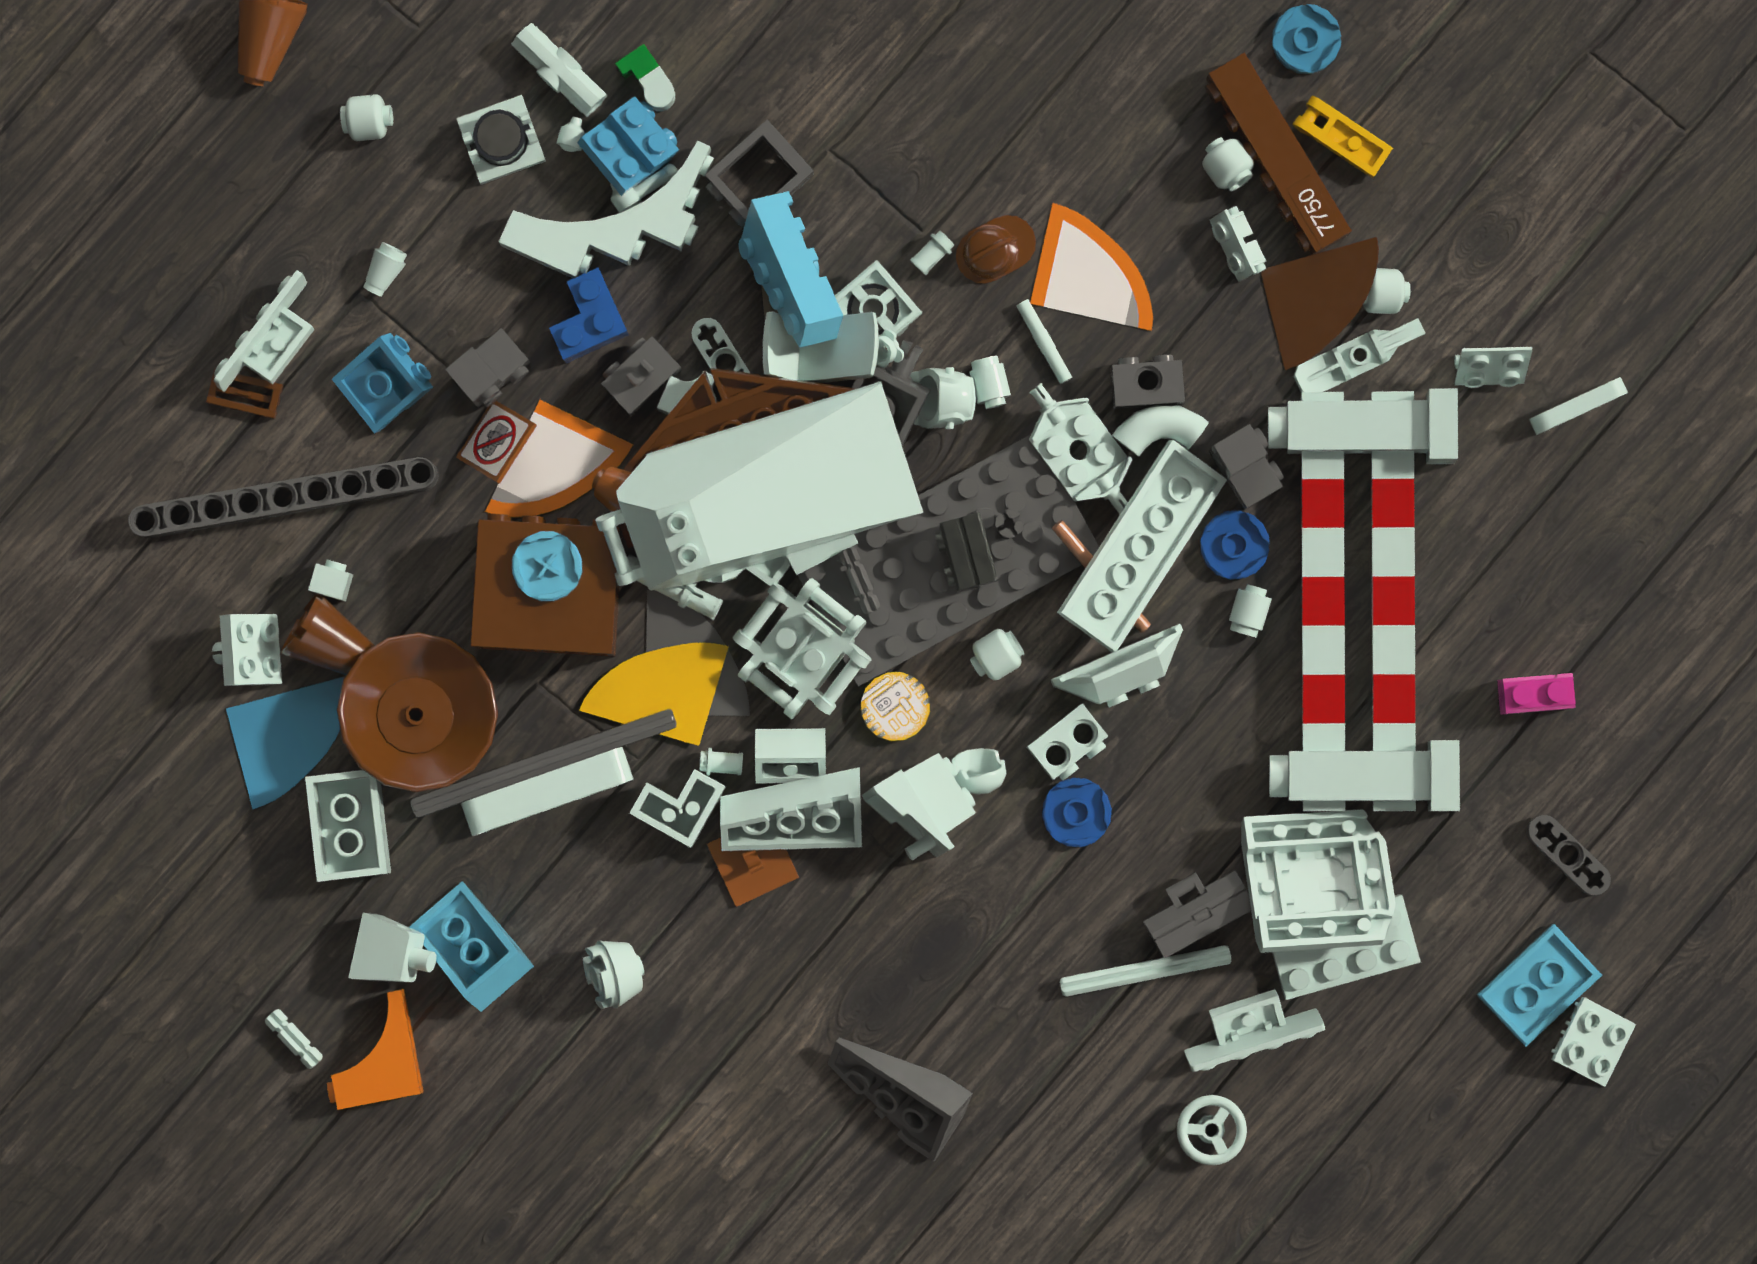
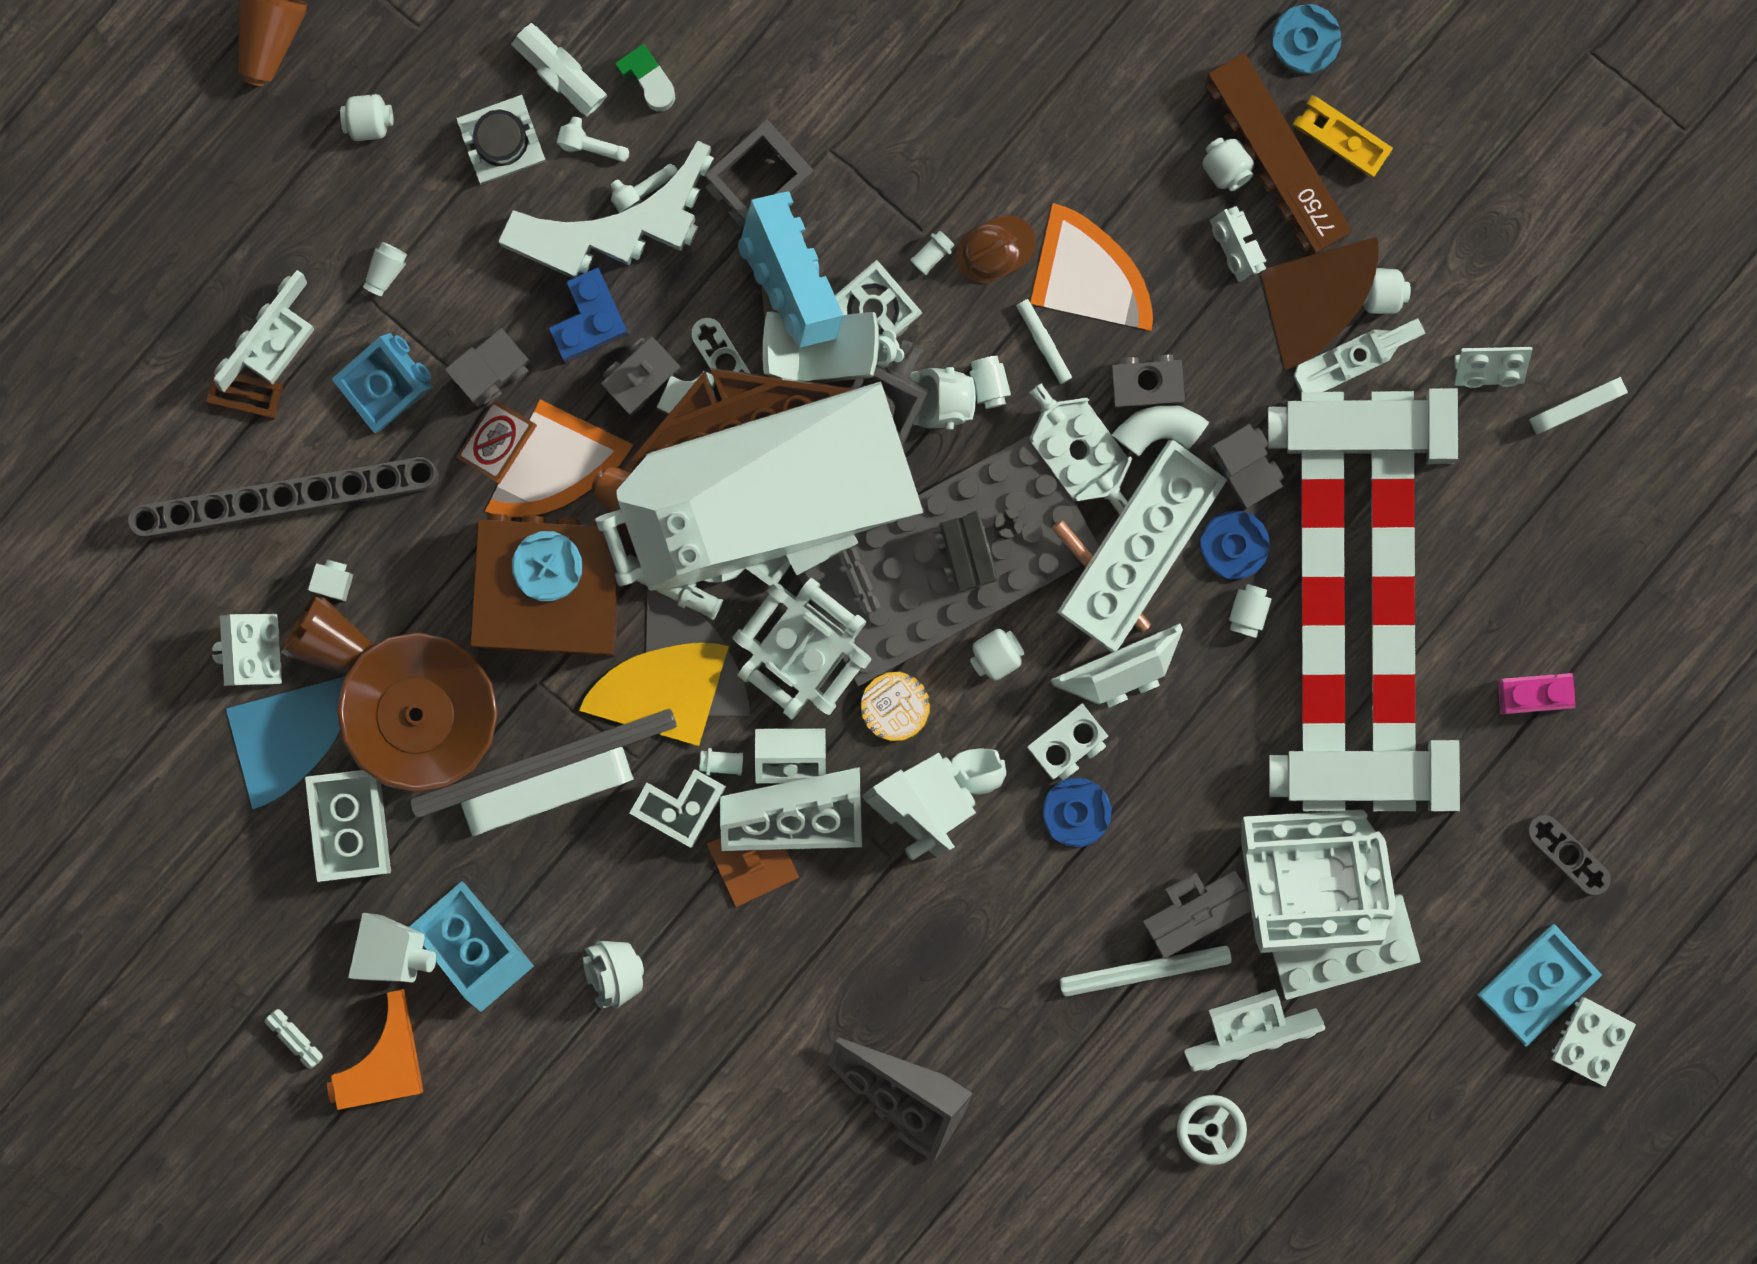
dark azure plate [577,97,679,196] -> none

